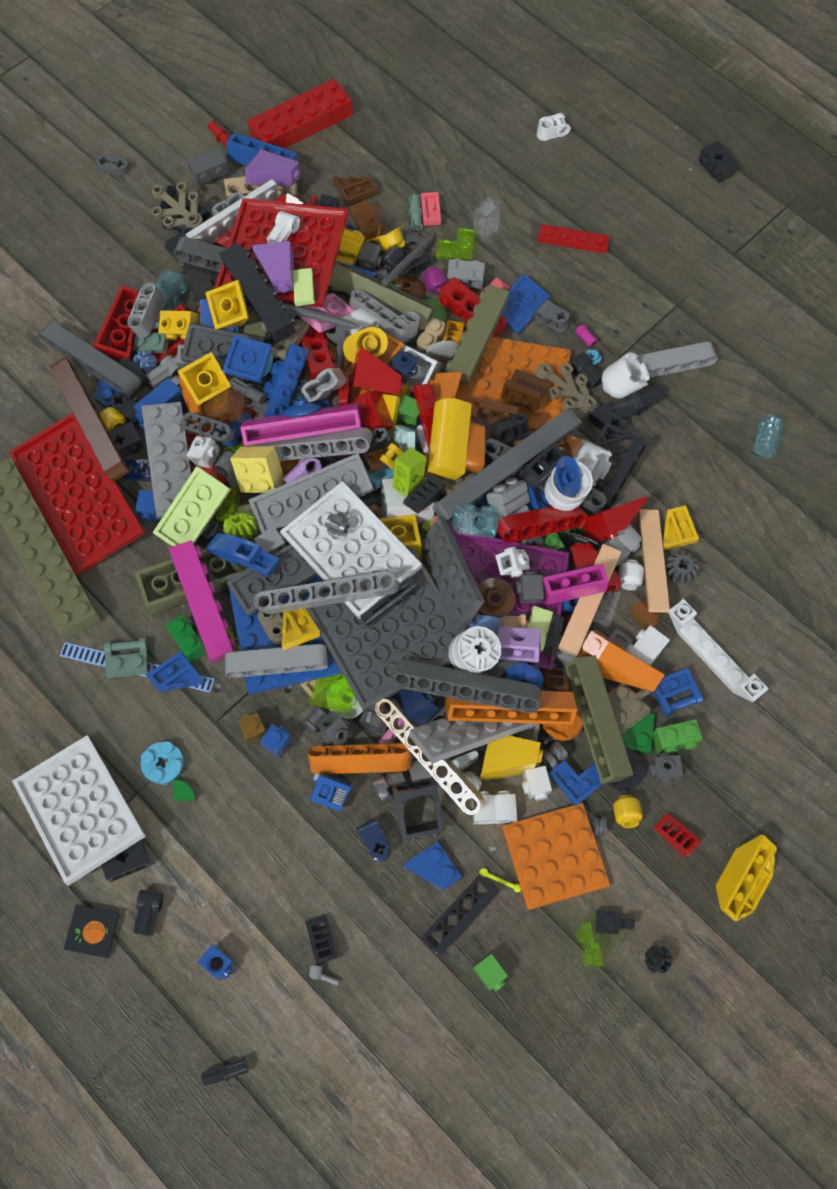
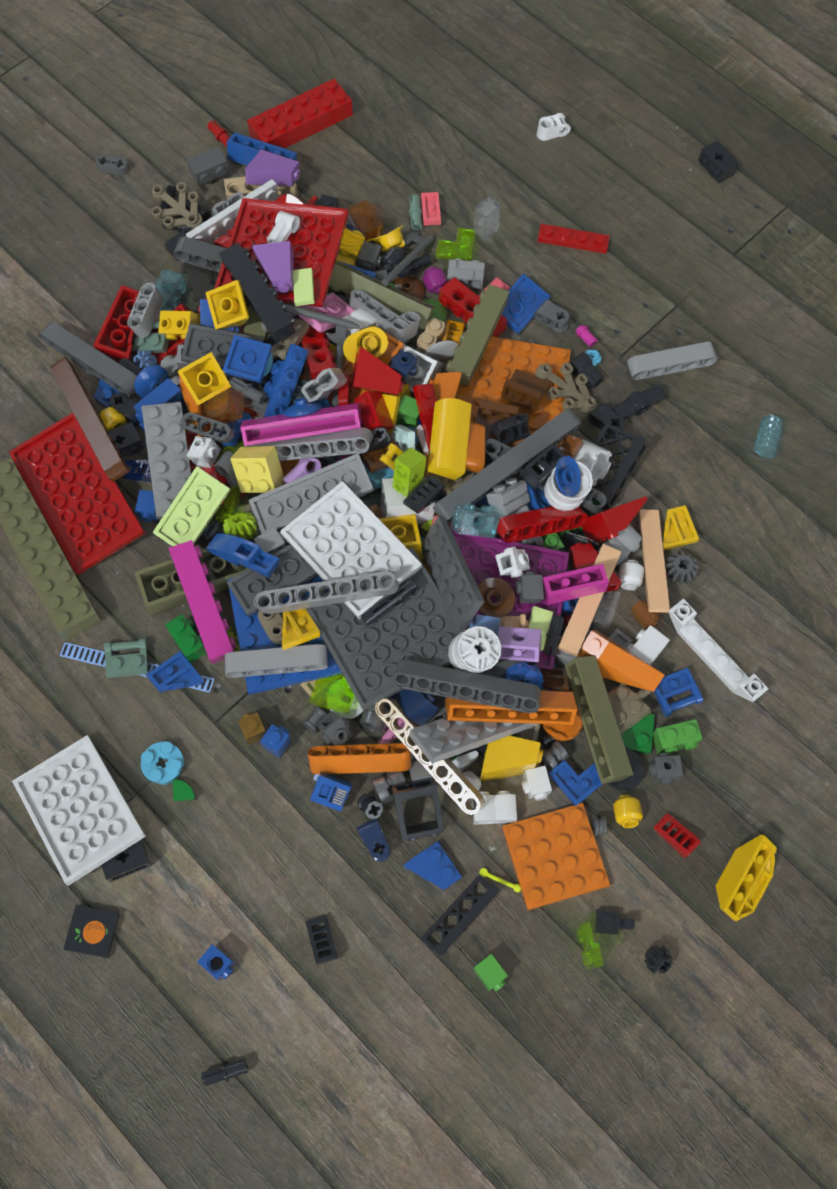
black piece [133,889,164,936] -> none
light grey hand [309,965,339,986] -> none
flat silver gear [325,511,350,538] -> none
reddish brown wing [333,176,378,205] -> none
white cylinder [602,352,650,399] -> none
none -> blue dish [134,365,169,398]
none -> black bush [358,794,383,819]

